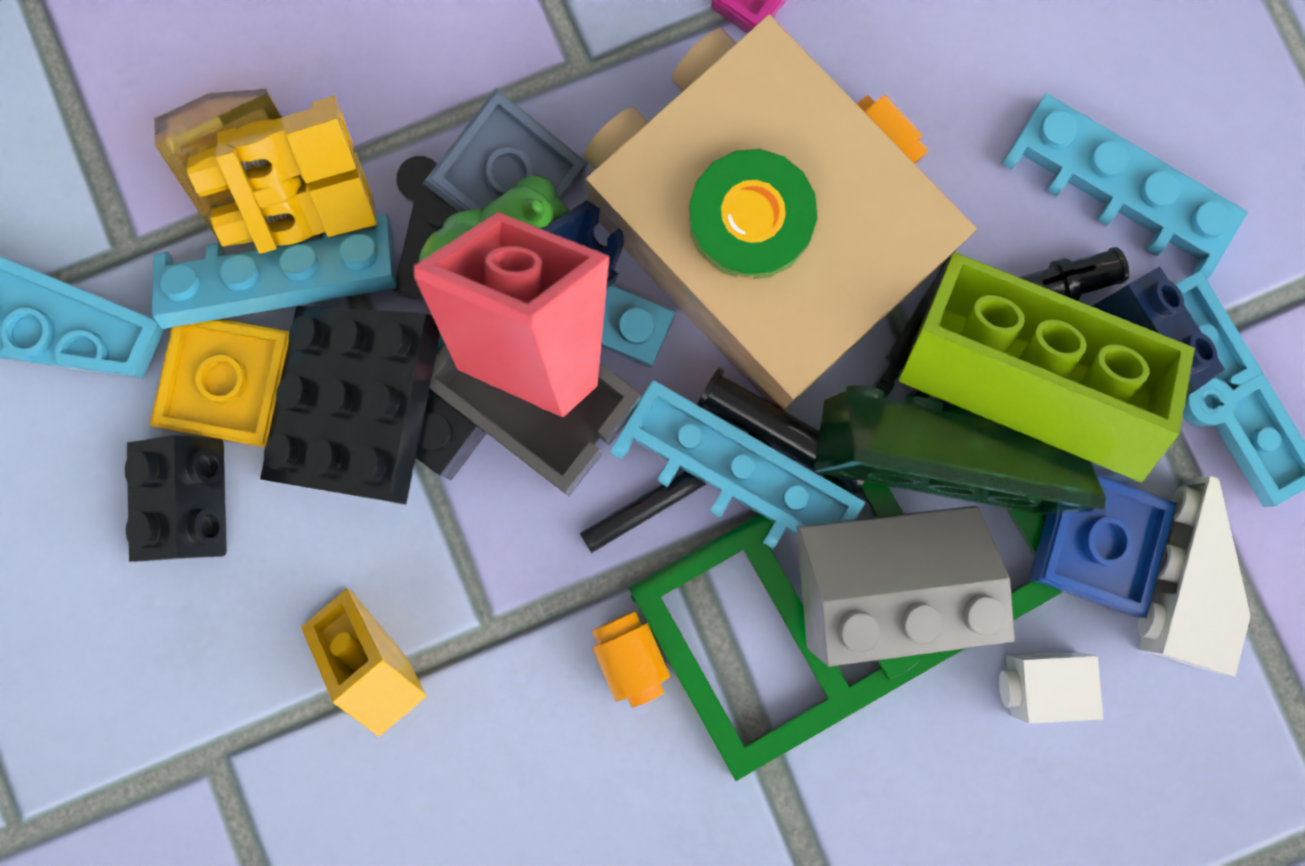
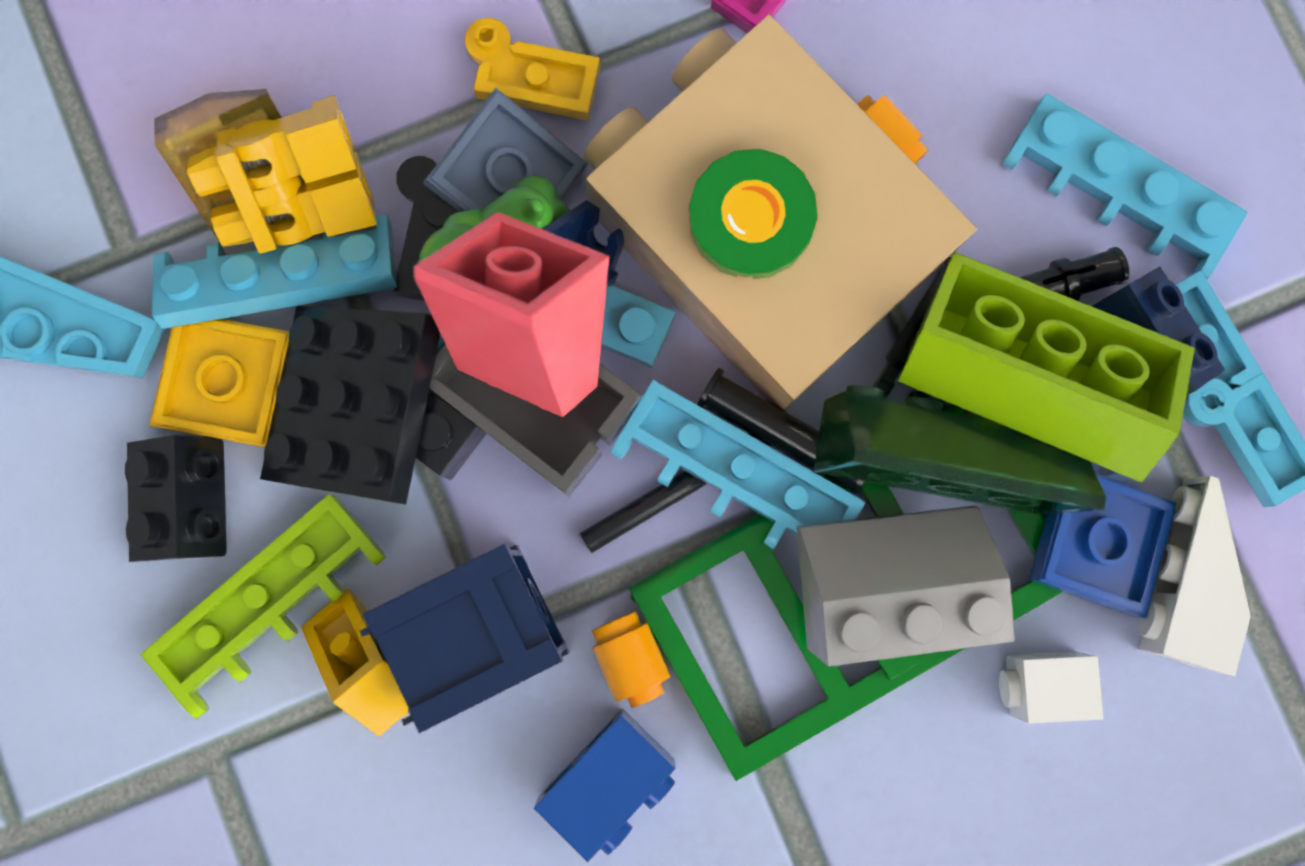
none -> lime hinge [140,493,387,719]
none -> dark blue container [360,544,570,734]
none -> yellow hinge [465,18,601,121]
none -> blue brick [533,708,676,862]

